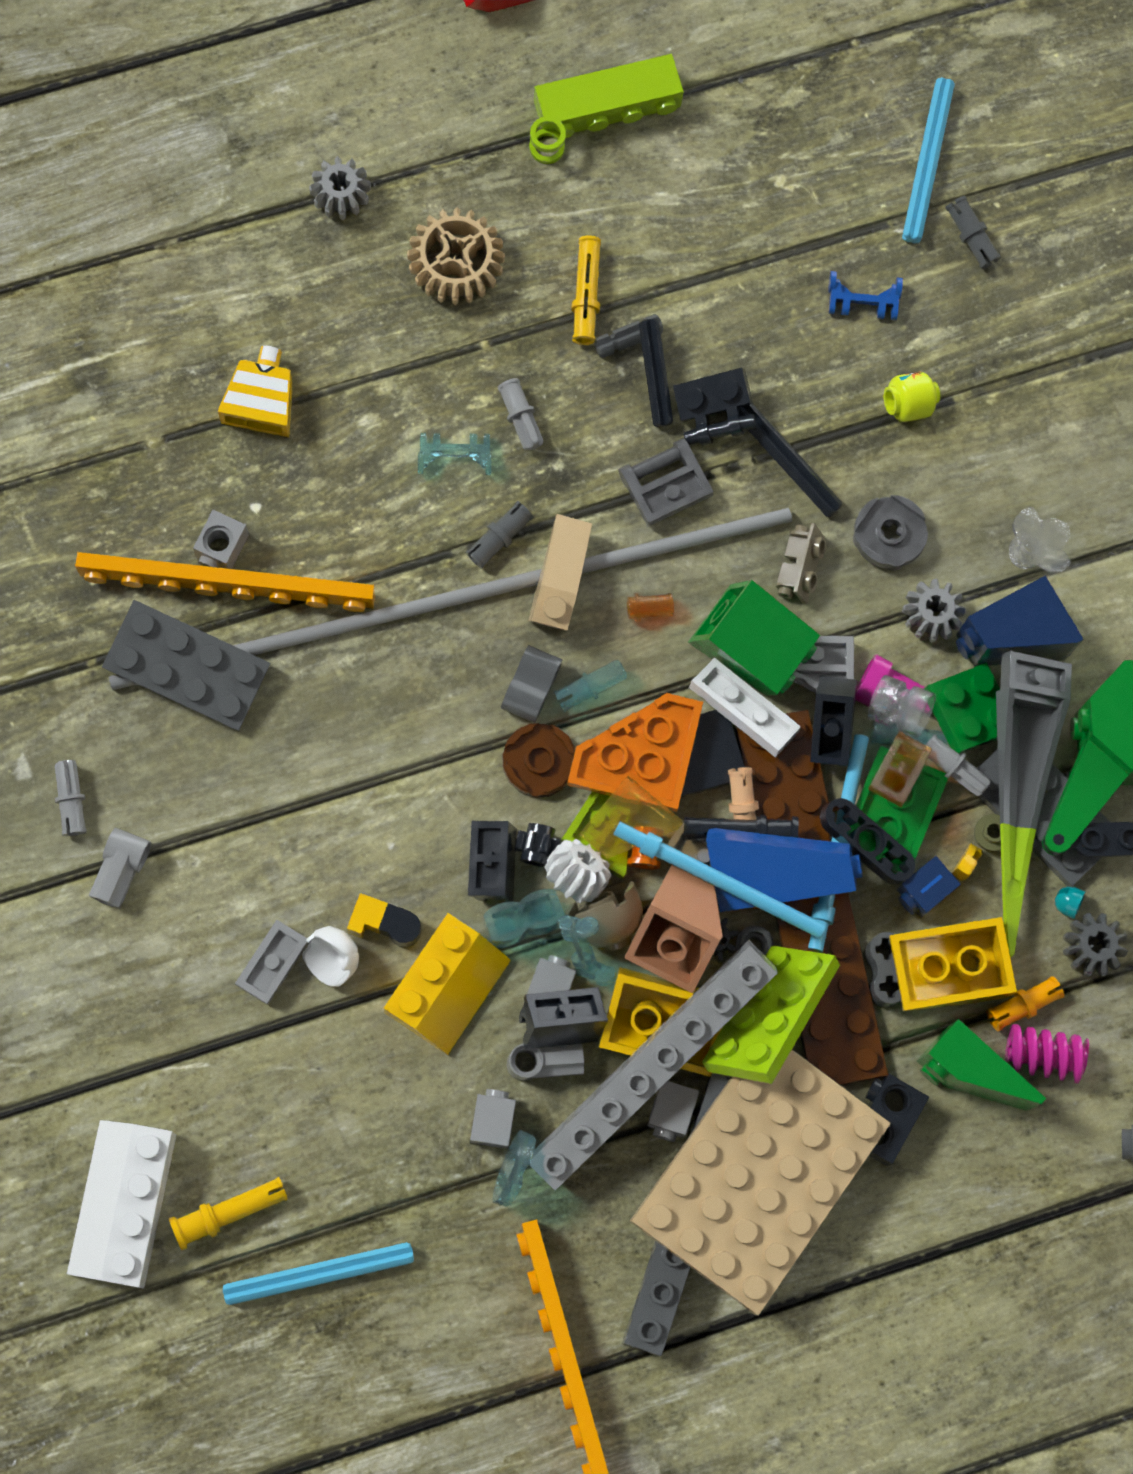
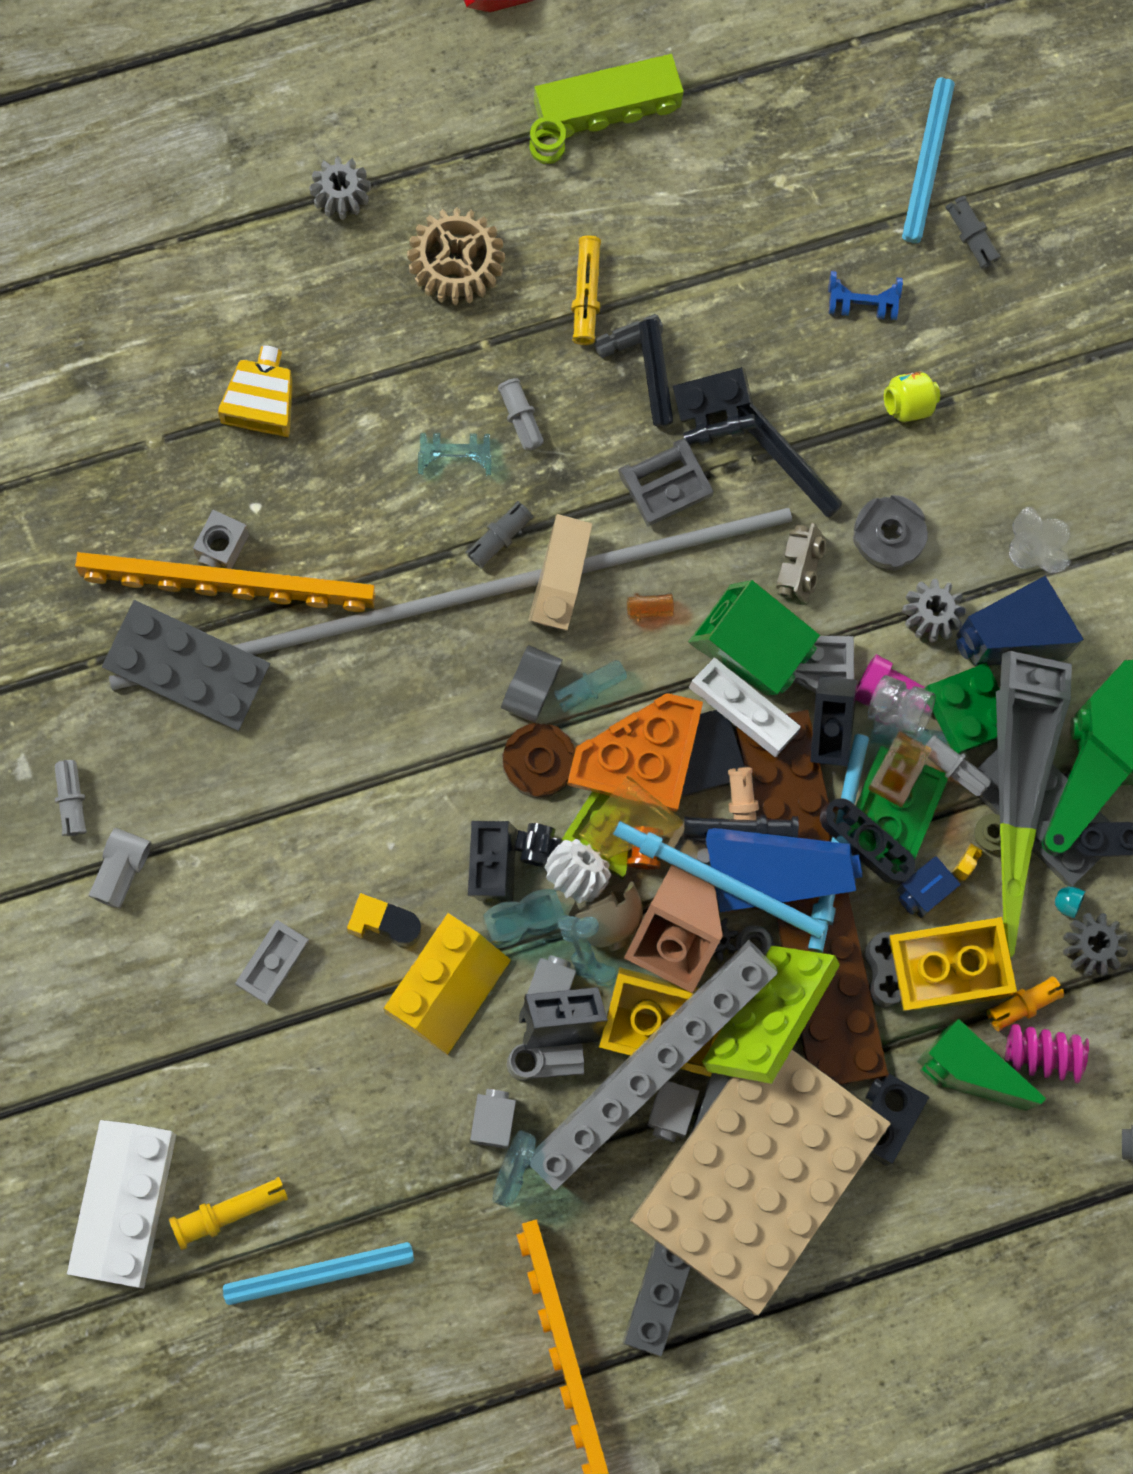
white hair [302,926,359,987] -> none

